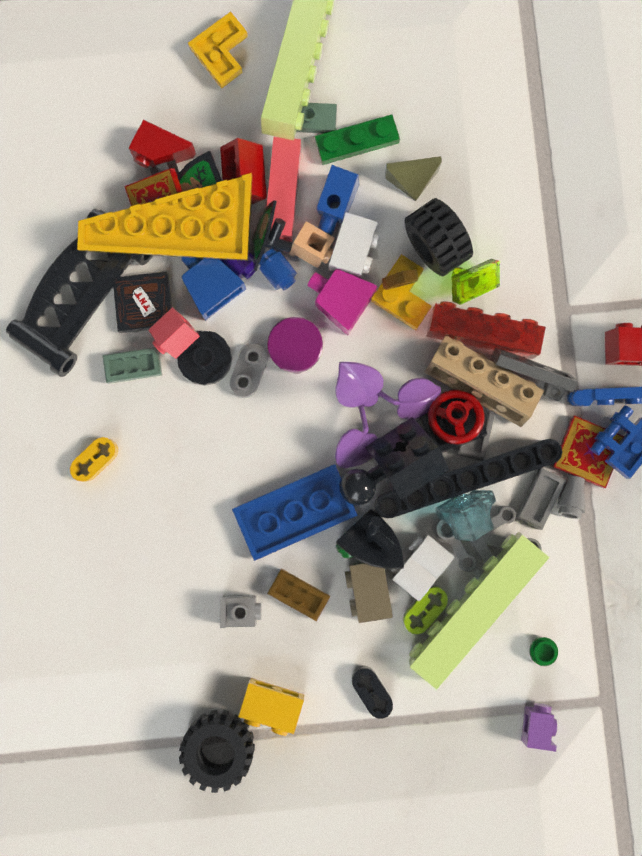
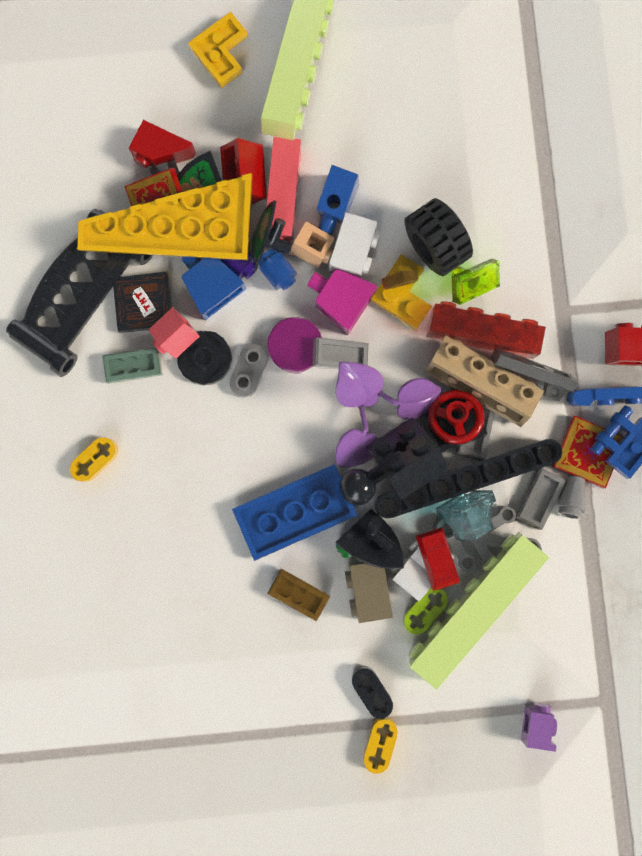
black tyre [179,710,255,793] -> none
light grey brick [220,596,262,628] -> none
yellow brick [238,678,305,736] -> none
sand green plate [296,103,337,133] -> none
green plate [315,114,400,165] -> none
olive slope [385,156,442,201] -> none
green plate [529,637,558,666] -> none
none -> light grey tile [312,337,369,369]
none -> yellow beam [363,717,398,774]
none -> red tile [415,527,460,591]

